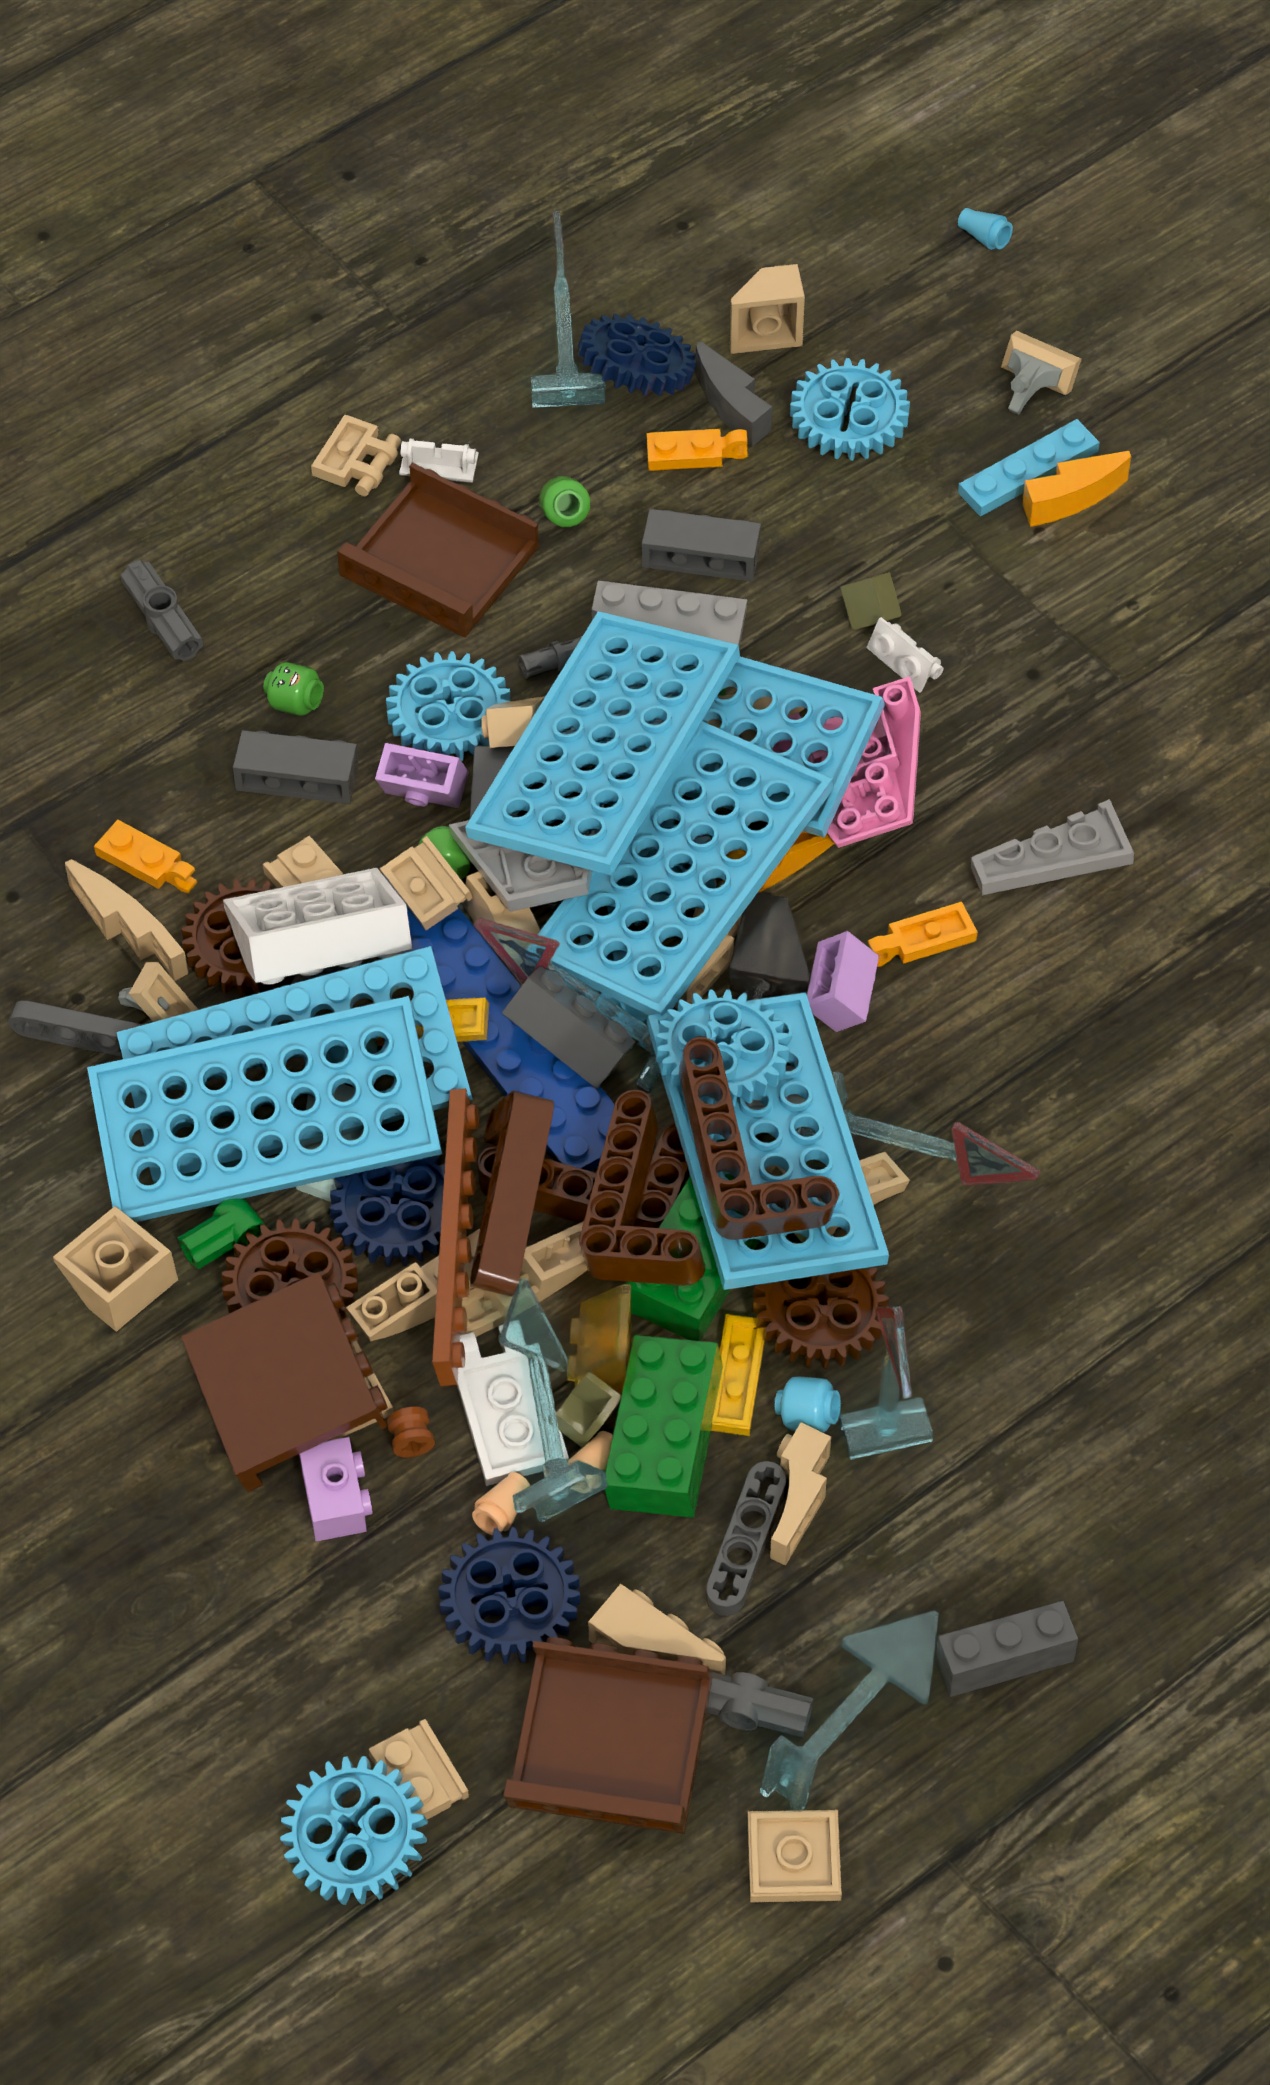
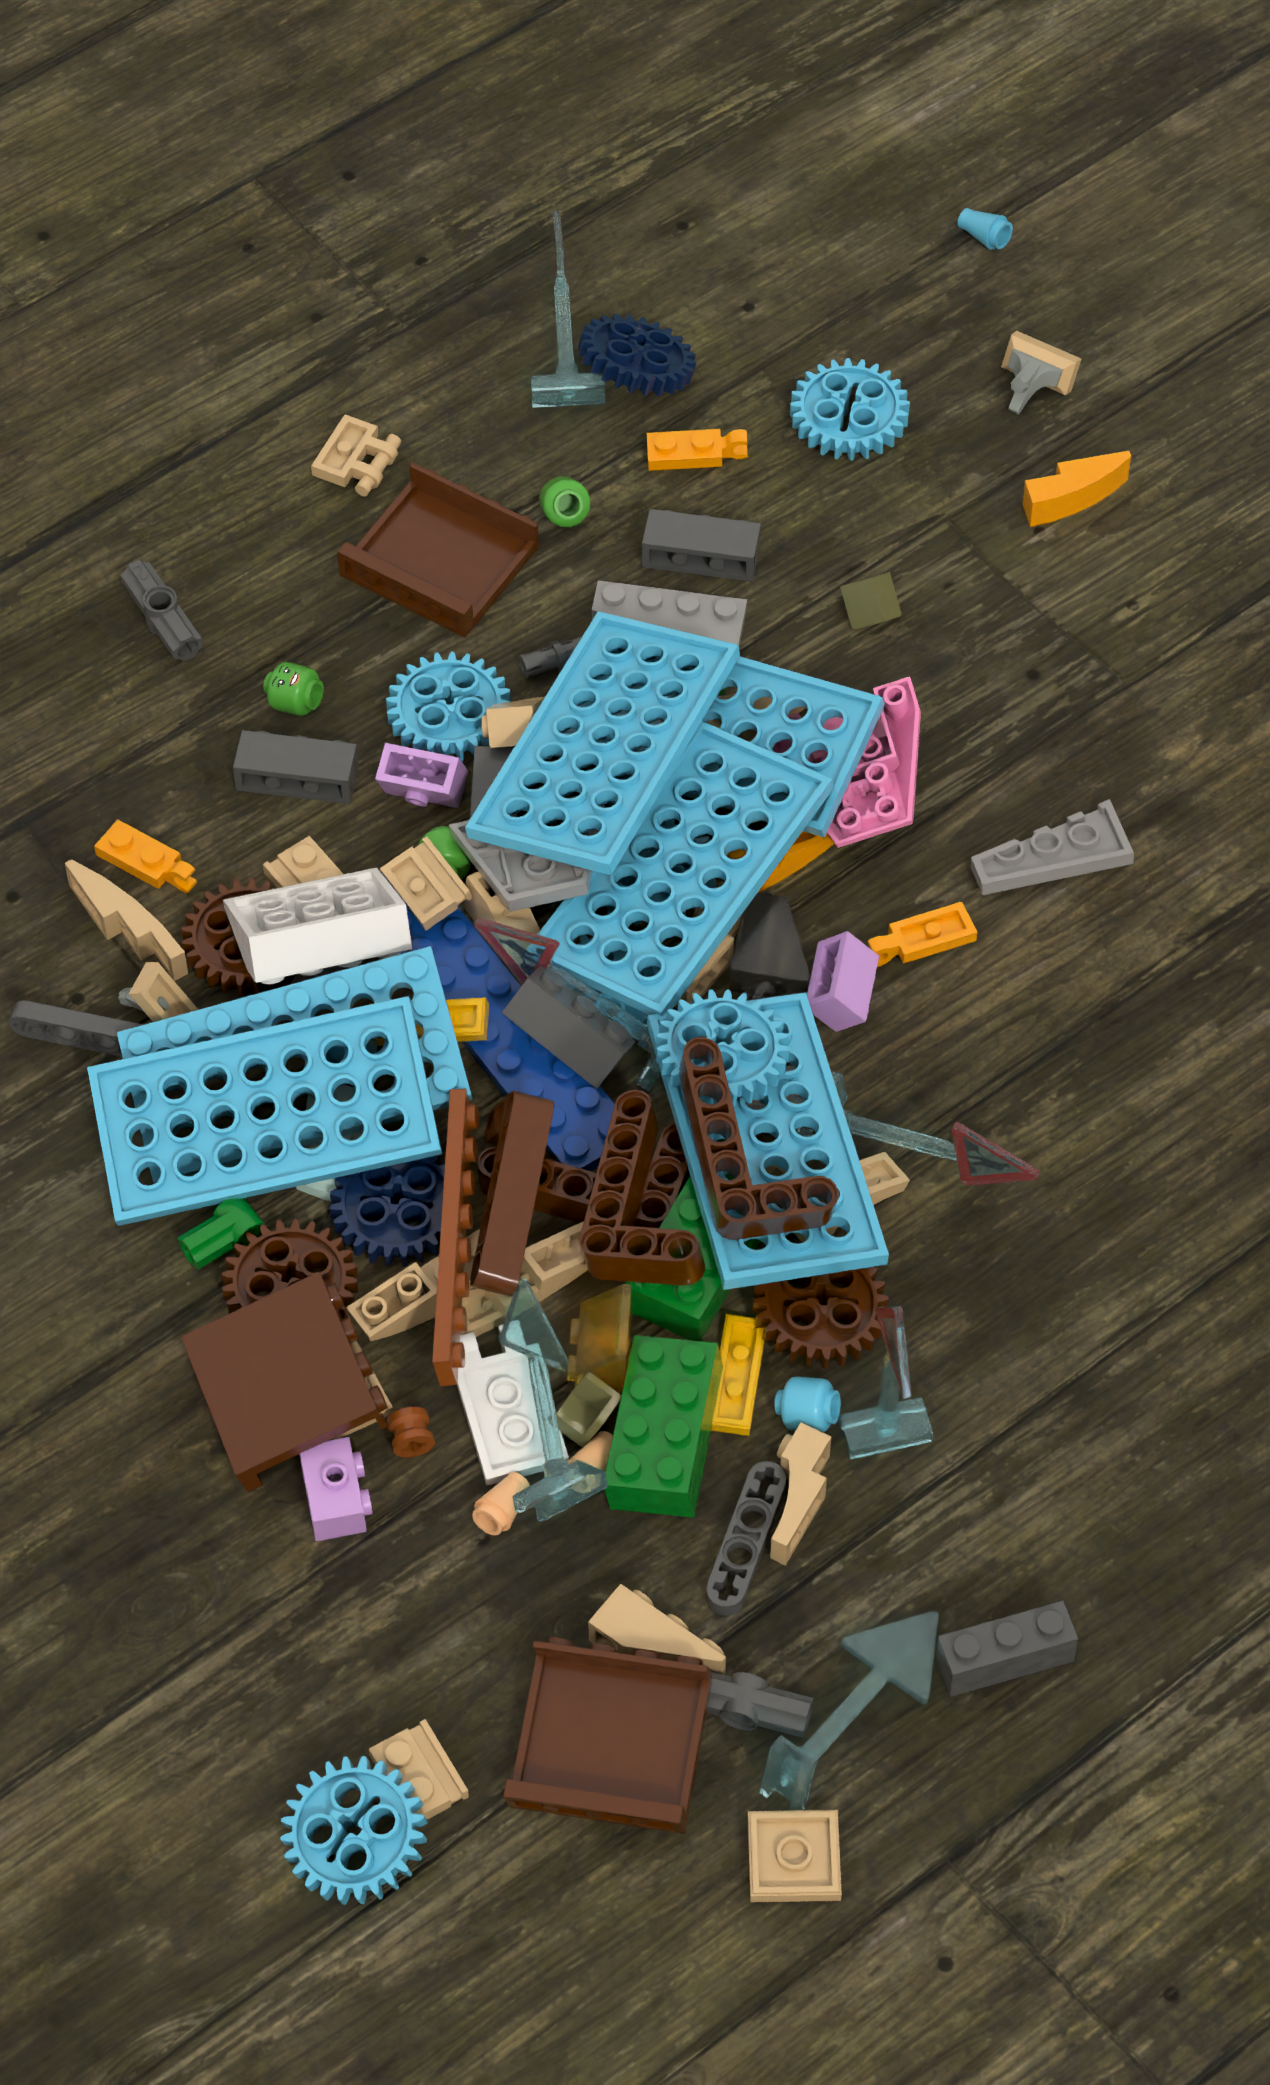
tan slope [53,1206,178,1332] -> none
white hinge [399,438,478,483] -> none
dark blue gear [439,1527,581,1664] -> none
dark grey slope [696,342,772,447] -> none
tan slope [730,264,805,354] -> none
white hinge [867,617,943,693] -> none
medium azure plate [958,419,1100,517] -> none

